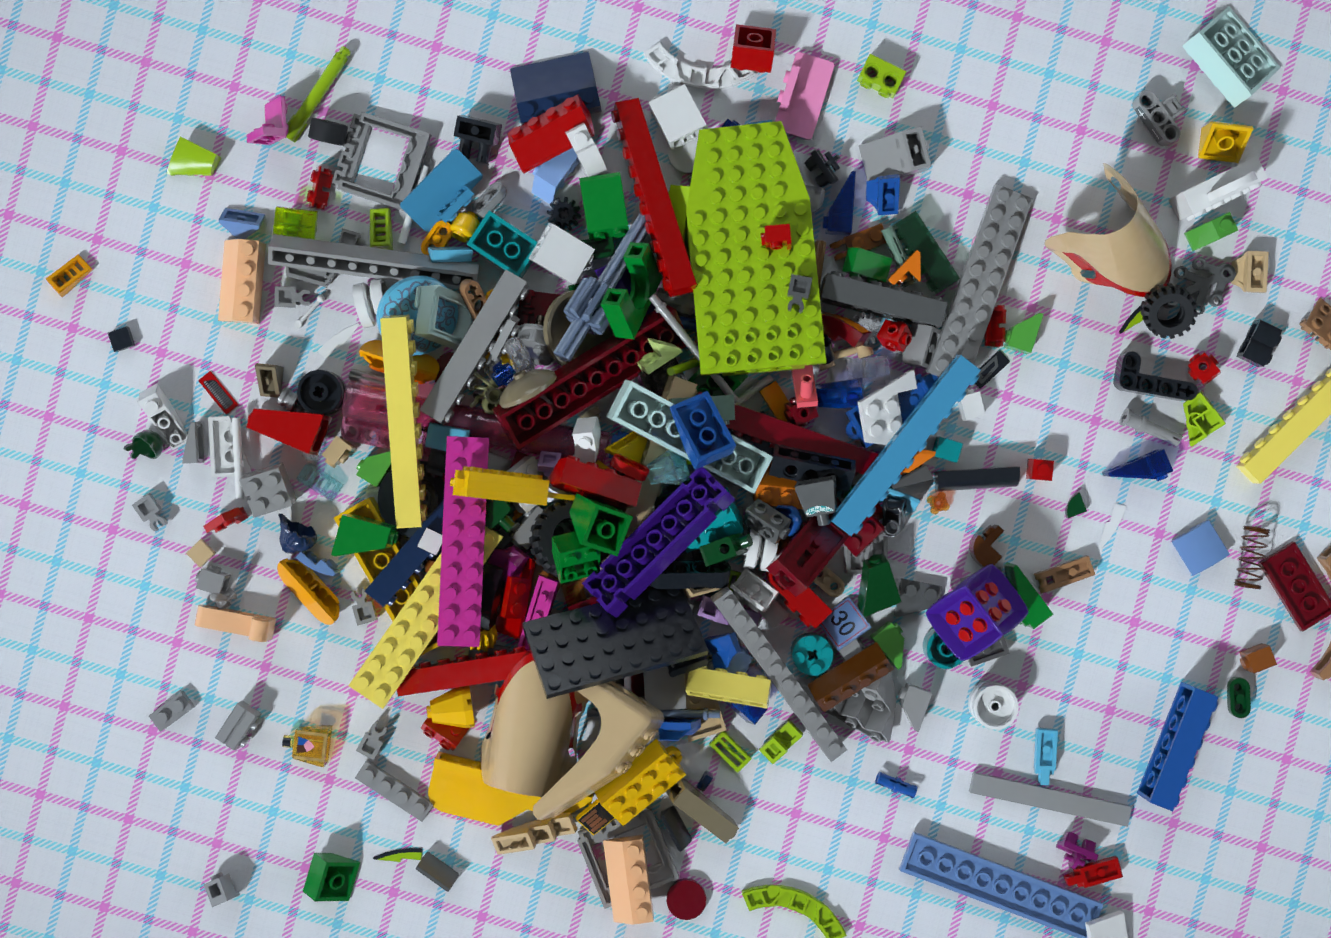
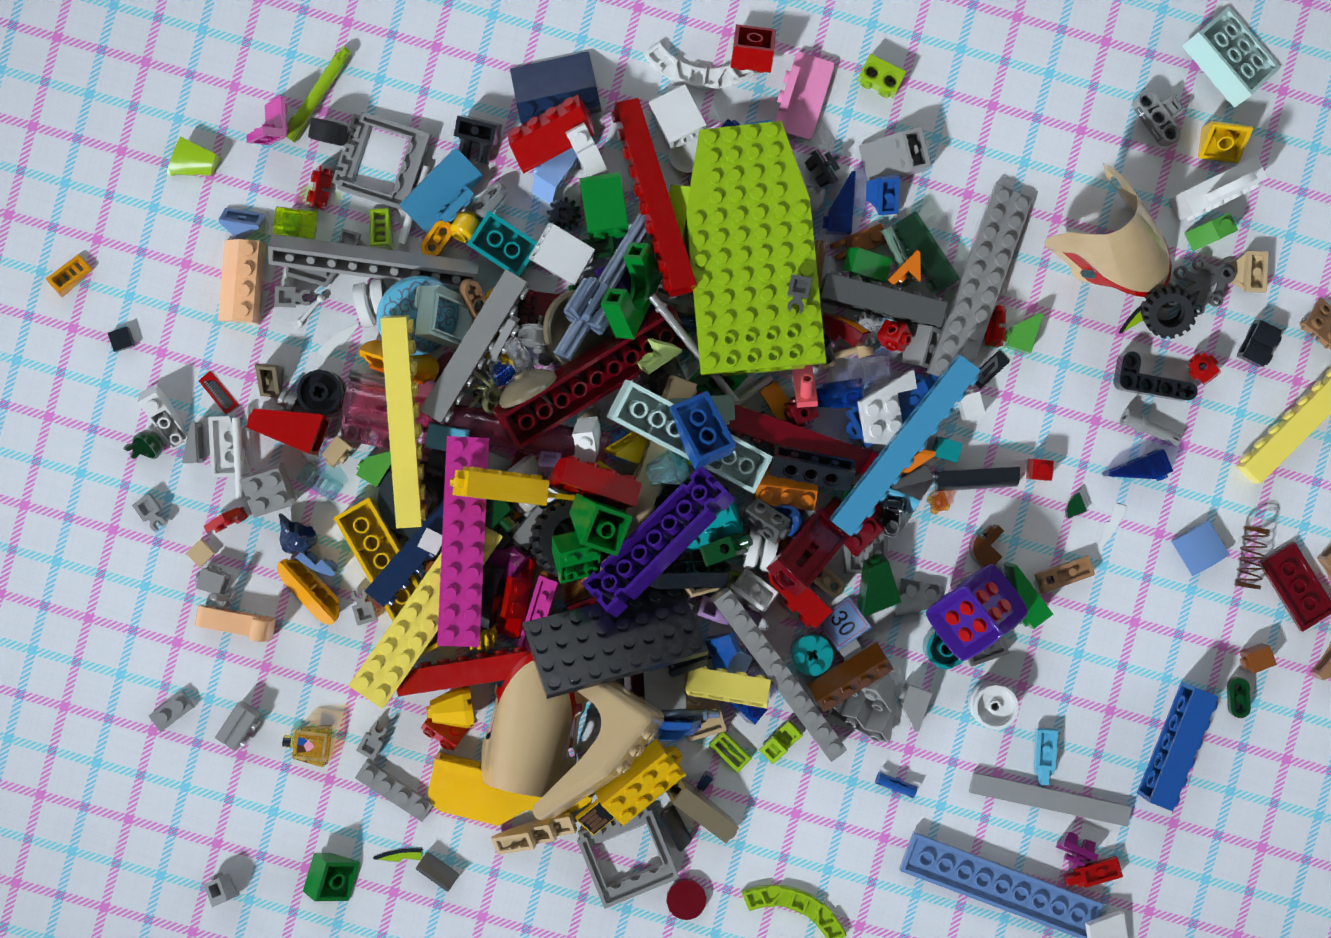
green slope [331,513,400,556] -> none
medium azure slope [427,247,473,263] -> none
light nougat slope [603,834,654,925] -> none
red beam [610,454,650,481] -> none
lime bar [667,358,700,376] -> none
red brick [761,224,792,250] -> none
dark grey torso [794,475,837,526] -> none
bright green slope [870,621,905,670] -> none
lime slope [1183,390,1226,447] -> none

